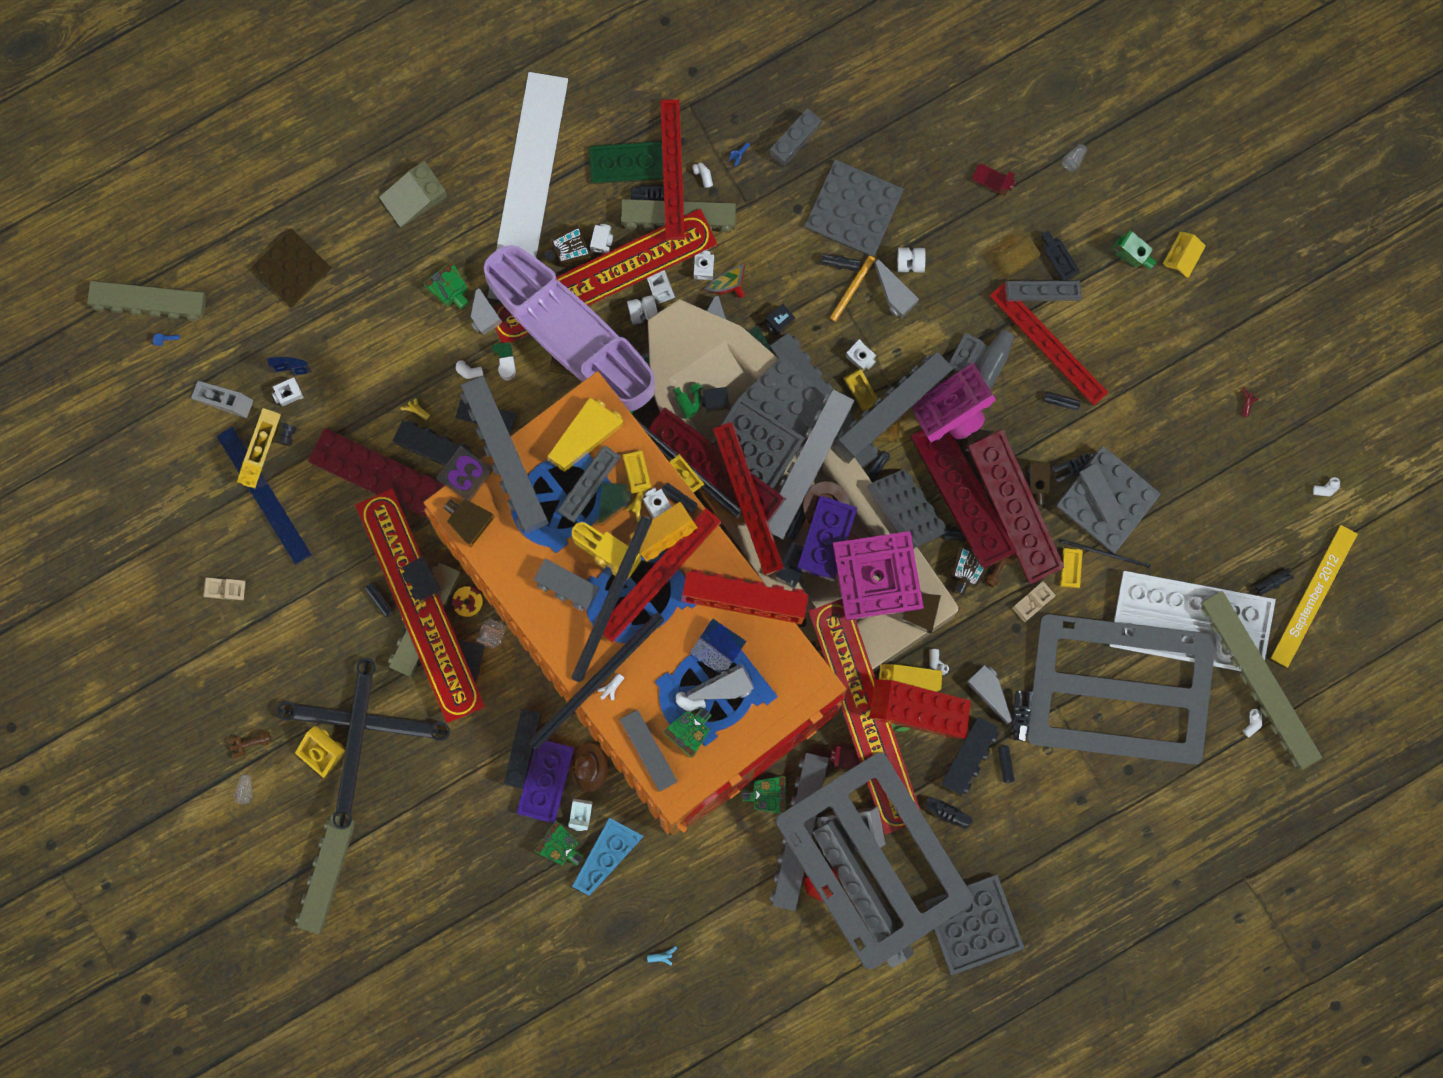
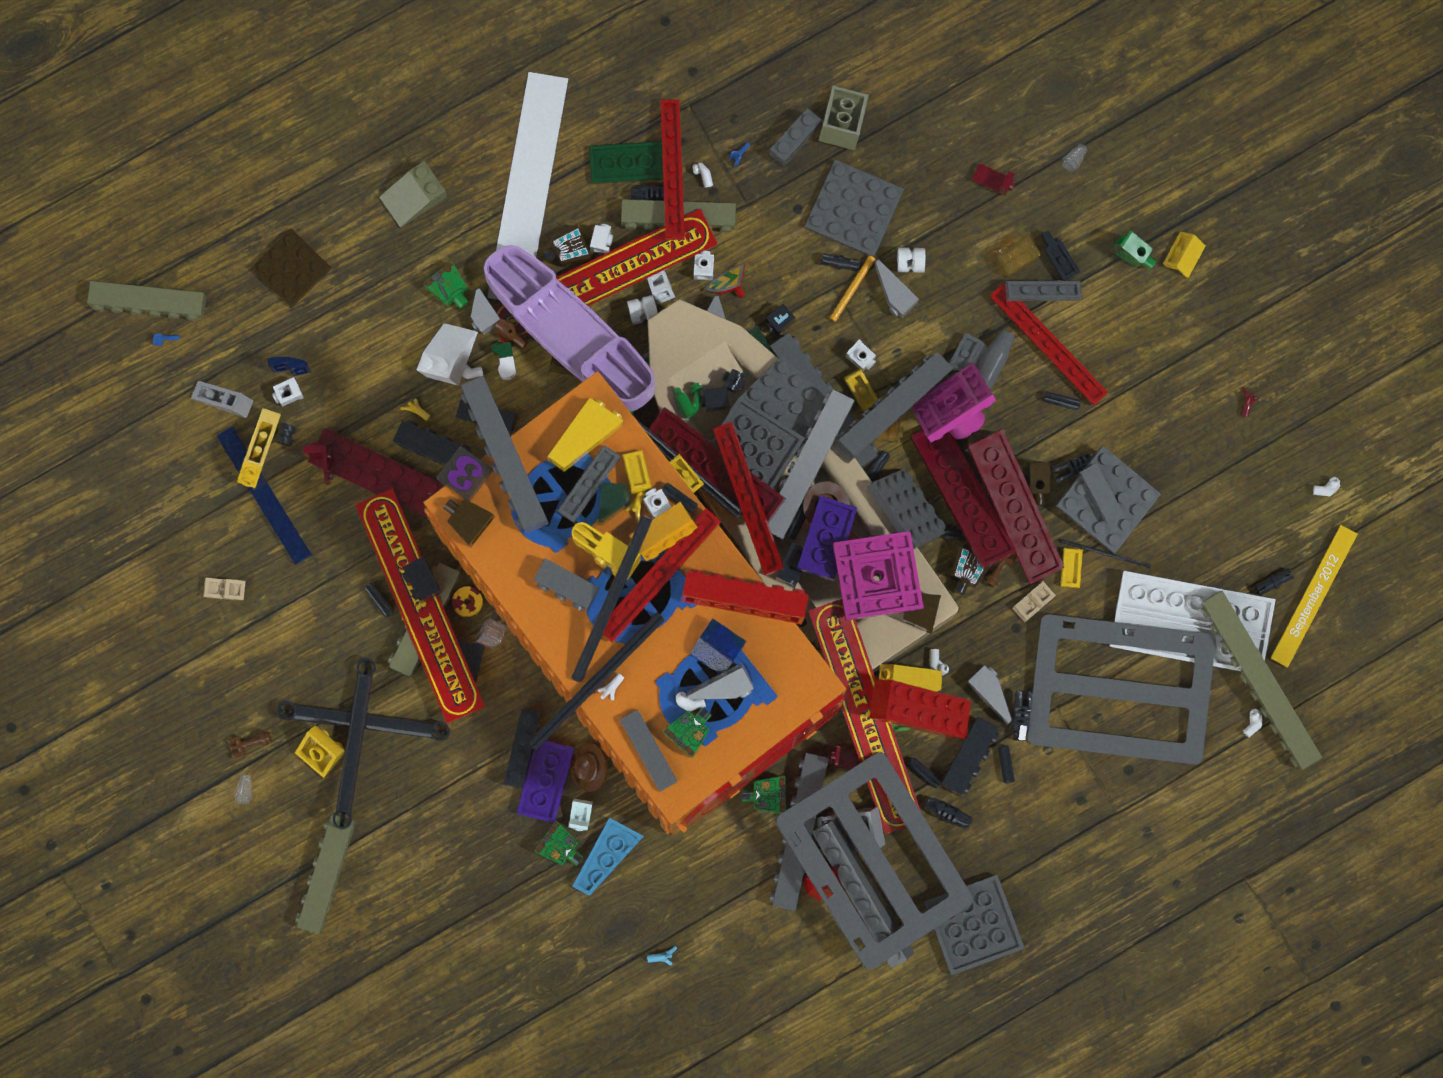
none -> dark red bracket [303,442,333,485]
none -> white slope [417,323,478,386]
none -> reddish brown piece [495,318,528,349]
none -> black gear [722,369,746,393]
none -> olive slope [818,86,869,150]
none -> black axle [908,758,942,788]

